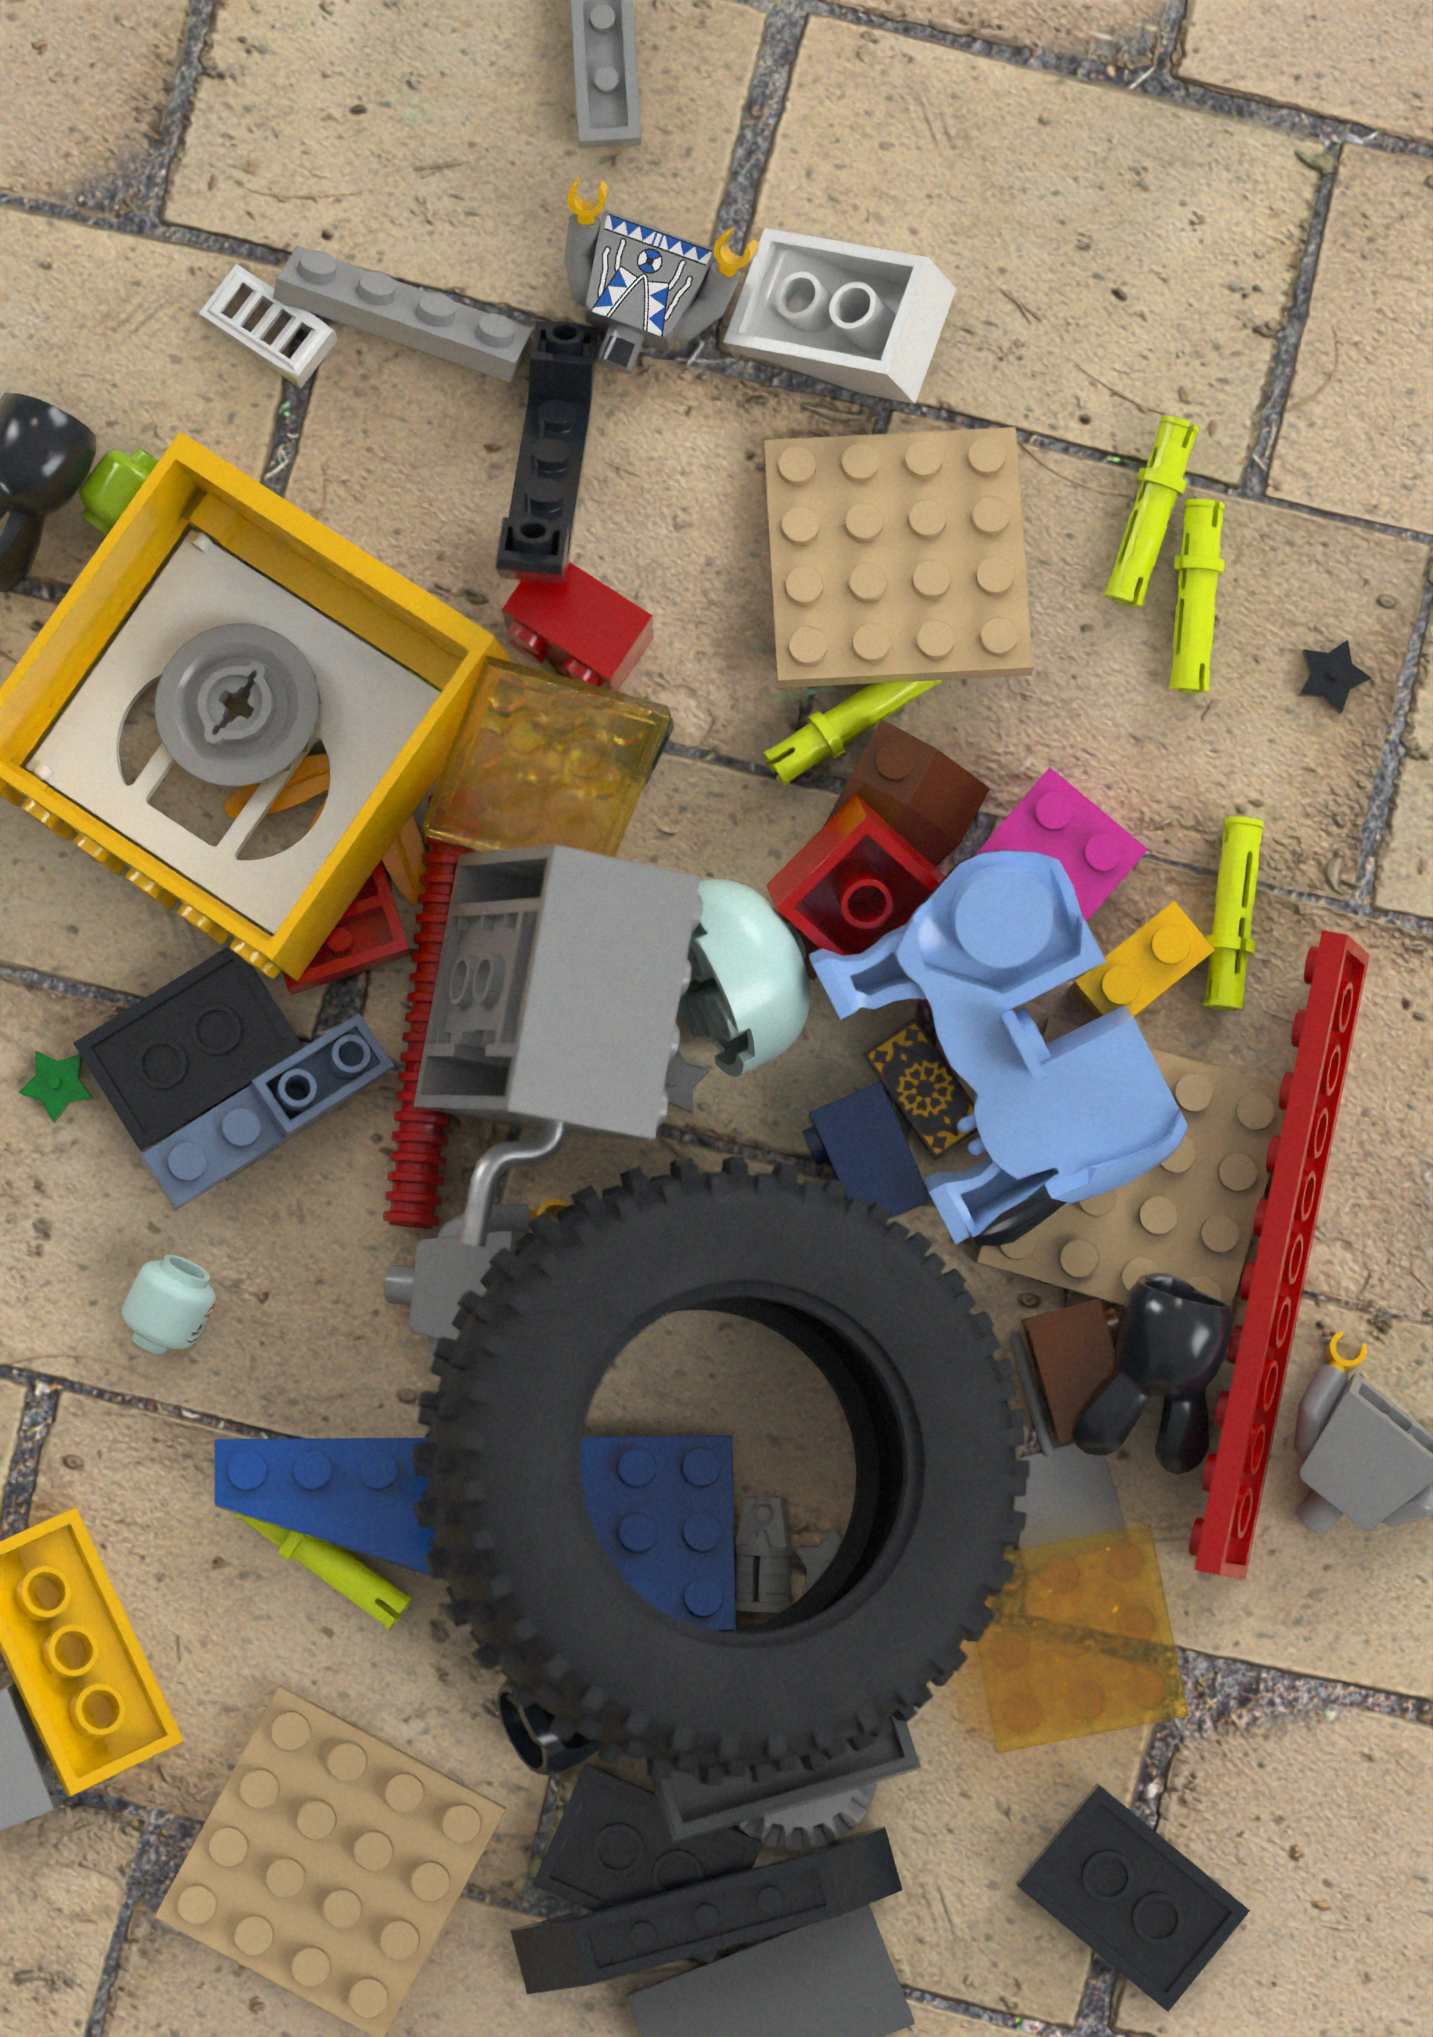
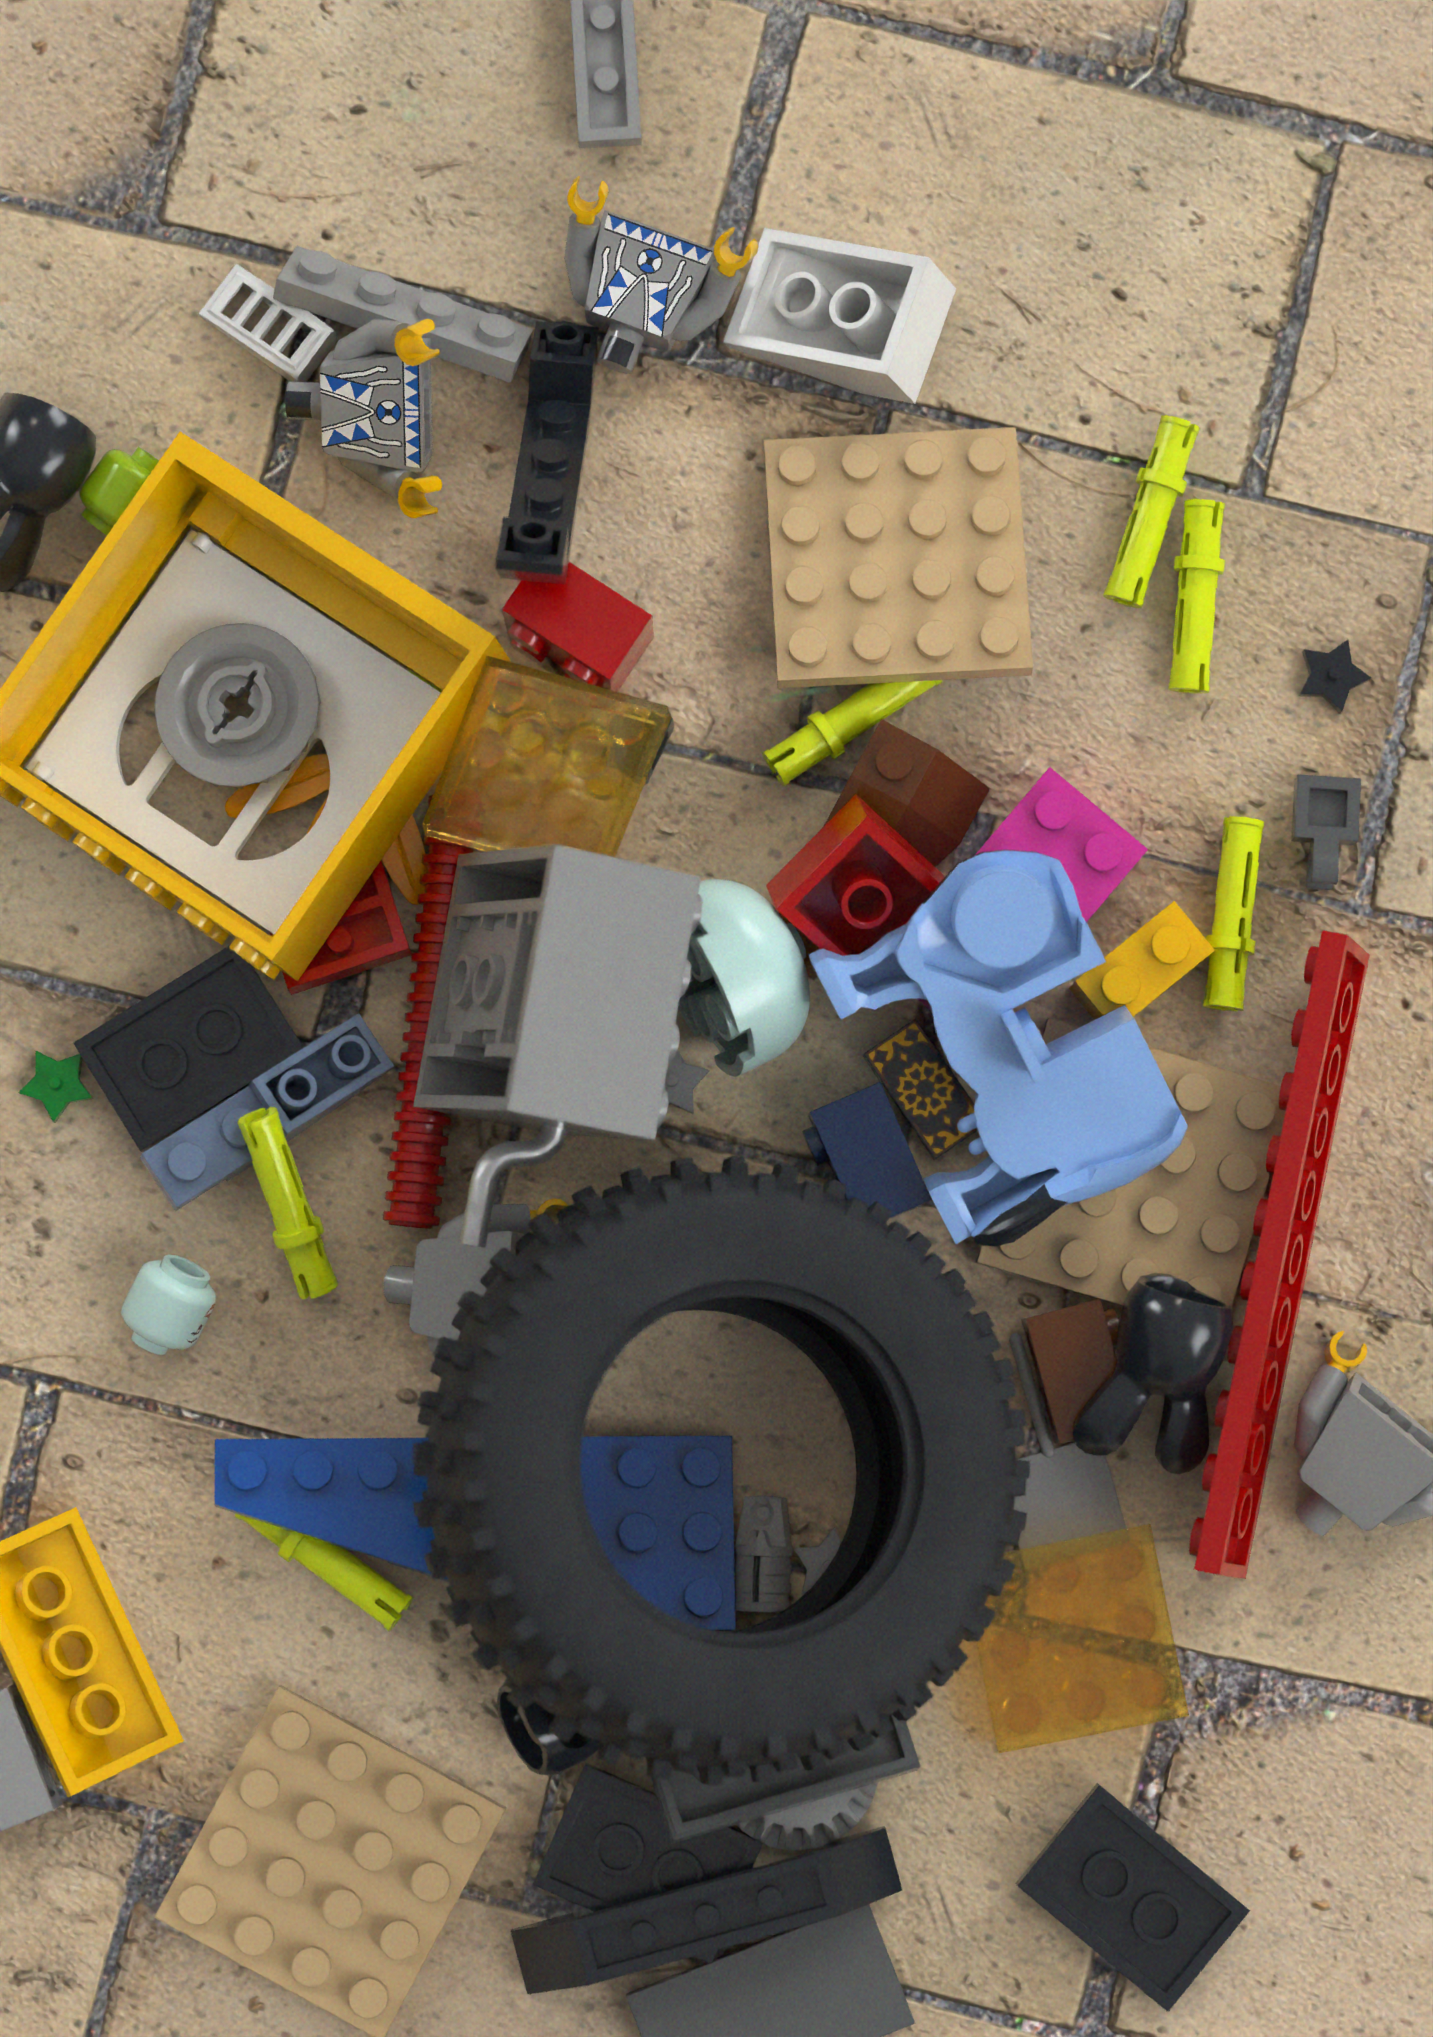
none -> neon yellow pin [237,1107,338,1299]
none -> torso [285,318,442,519]
none -> dark grey plate [1291,774,1361,890]

